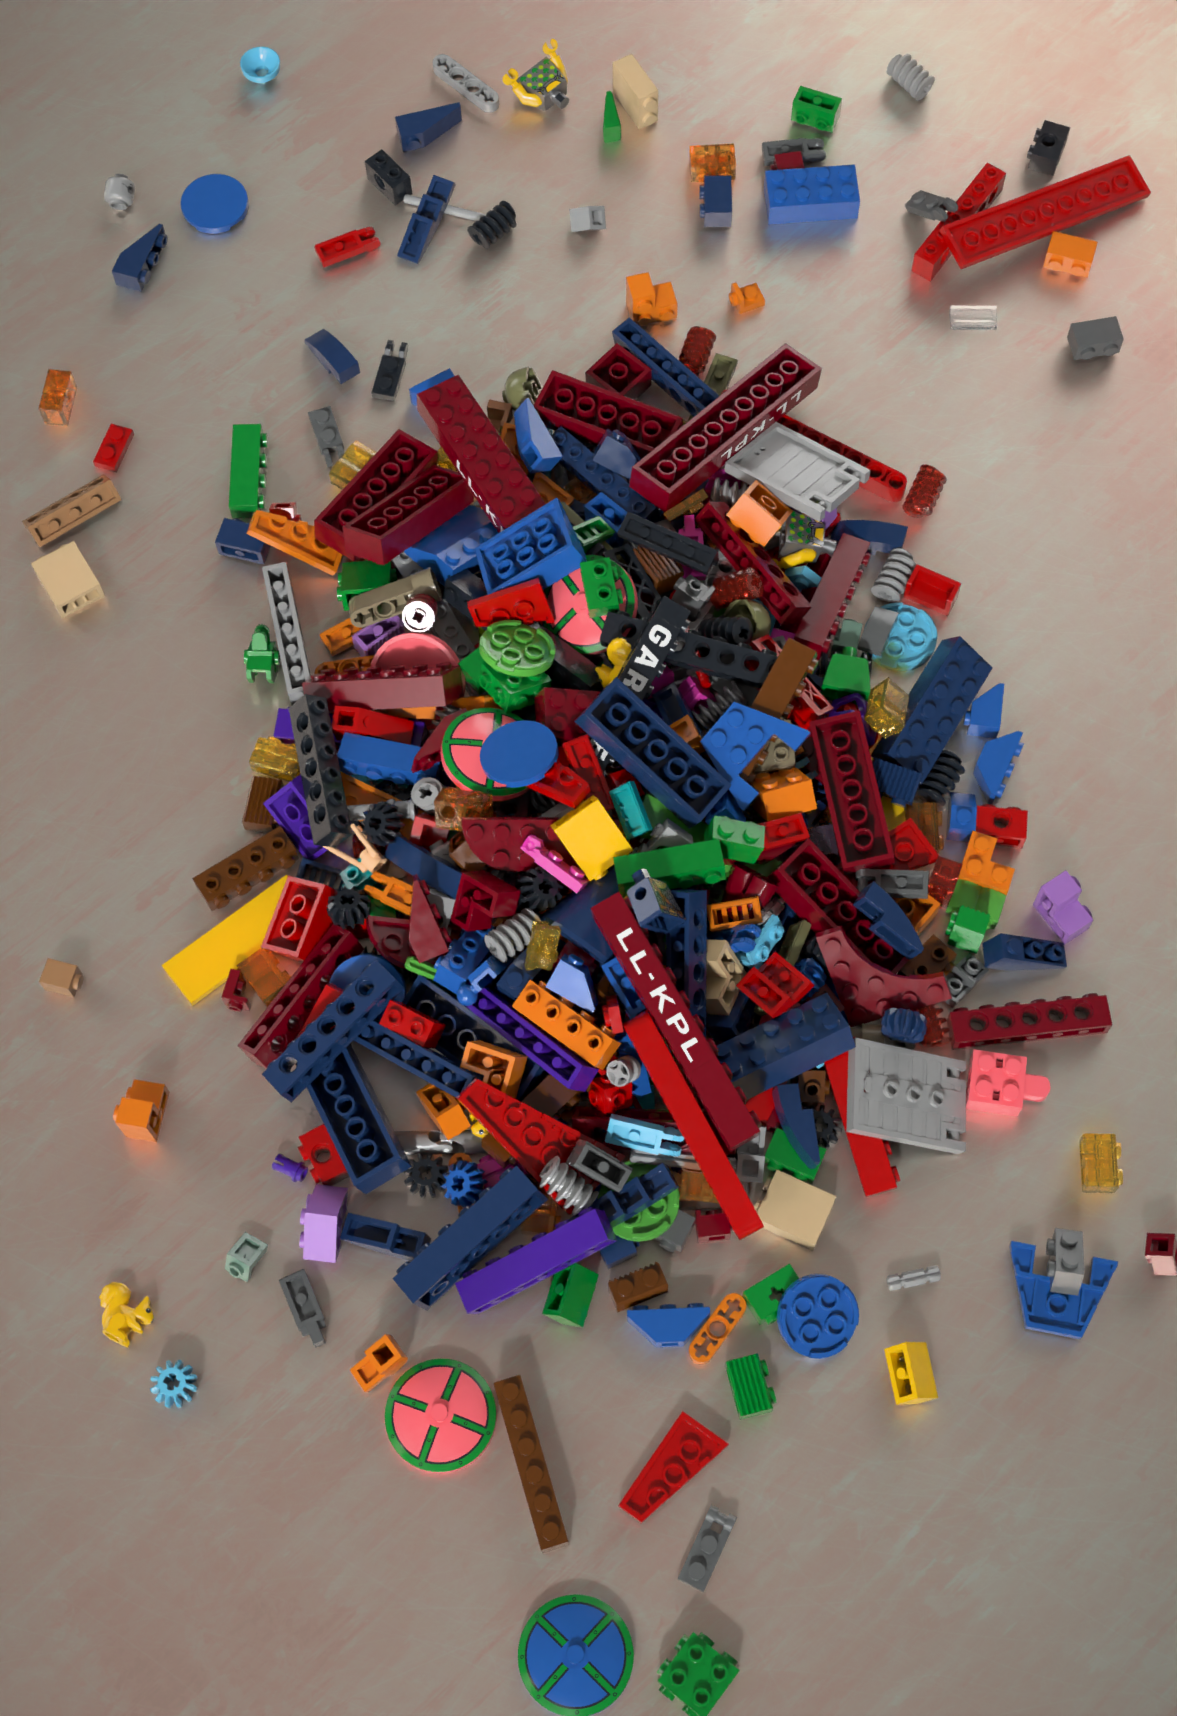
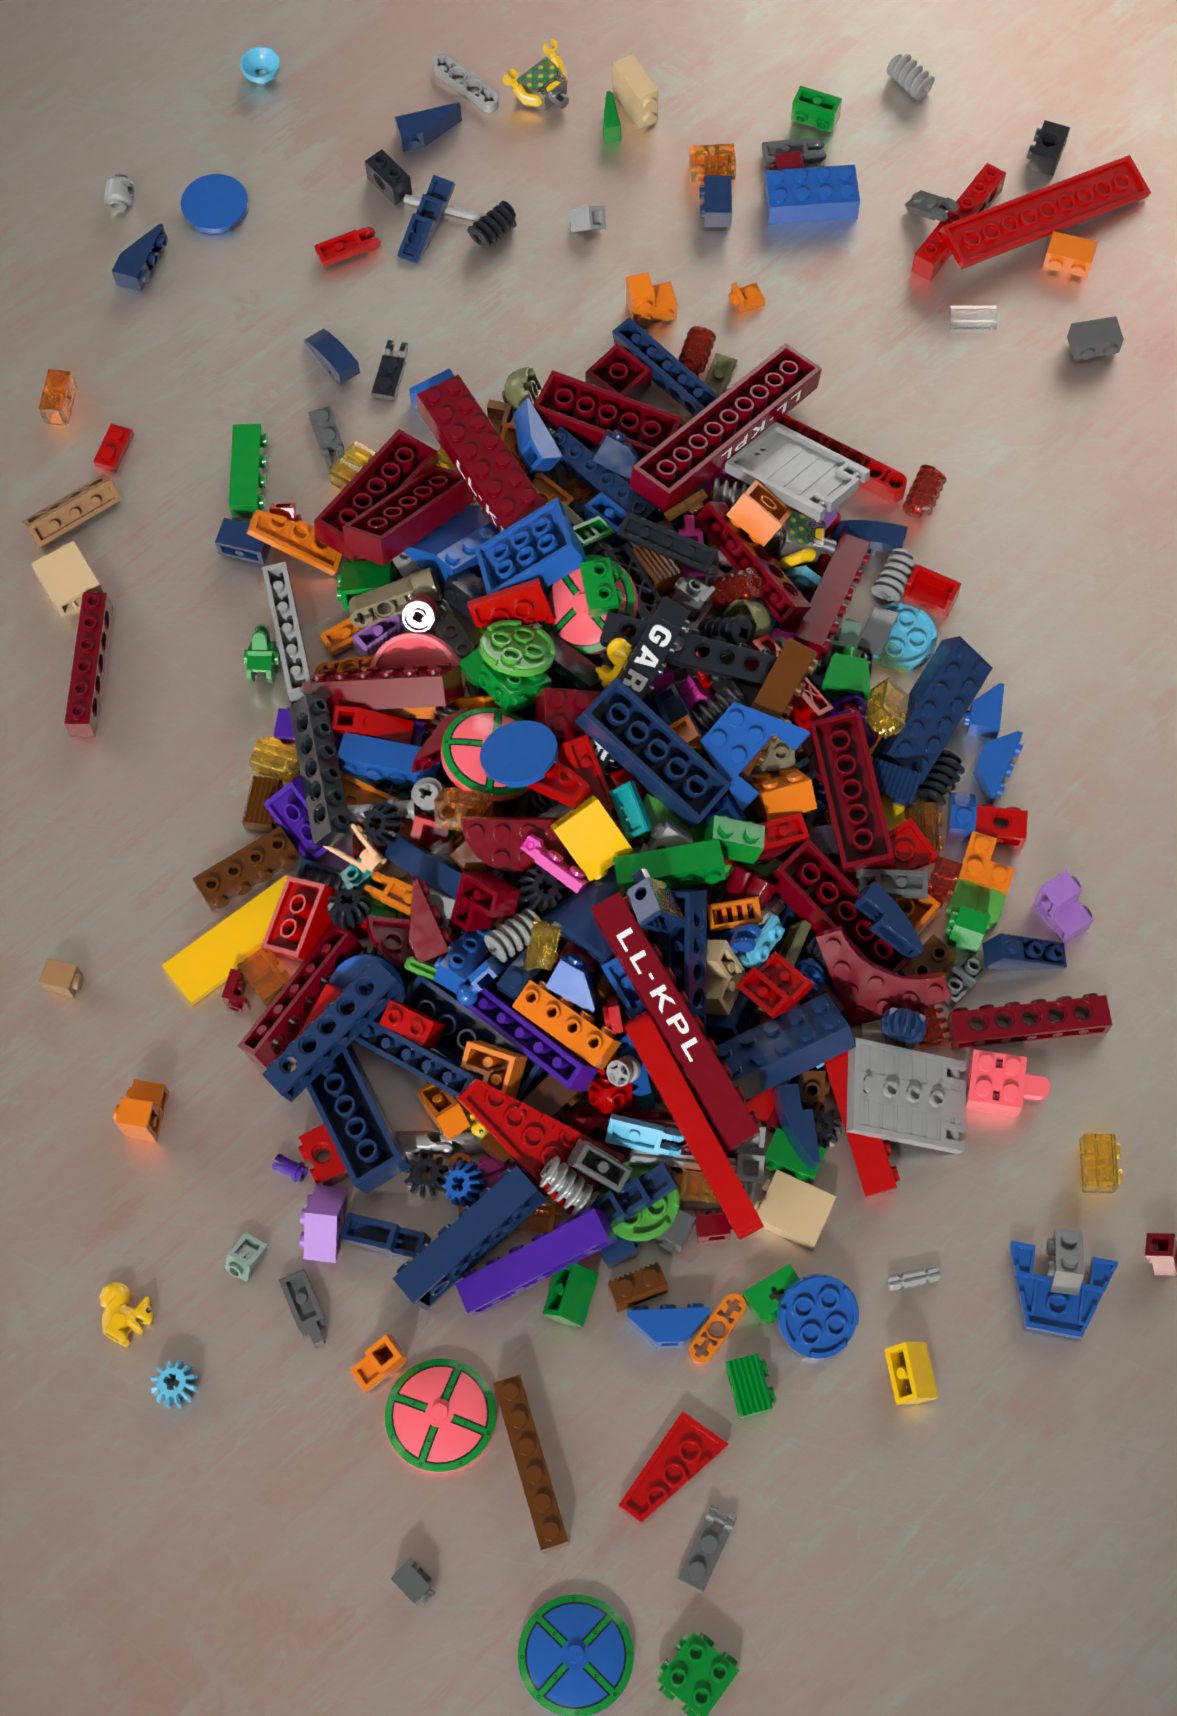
none -> dark red brick [64,592,113,737]
none -> dark grey brick [390,1558,436,1606]

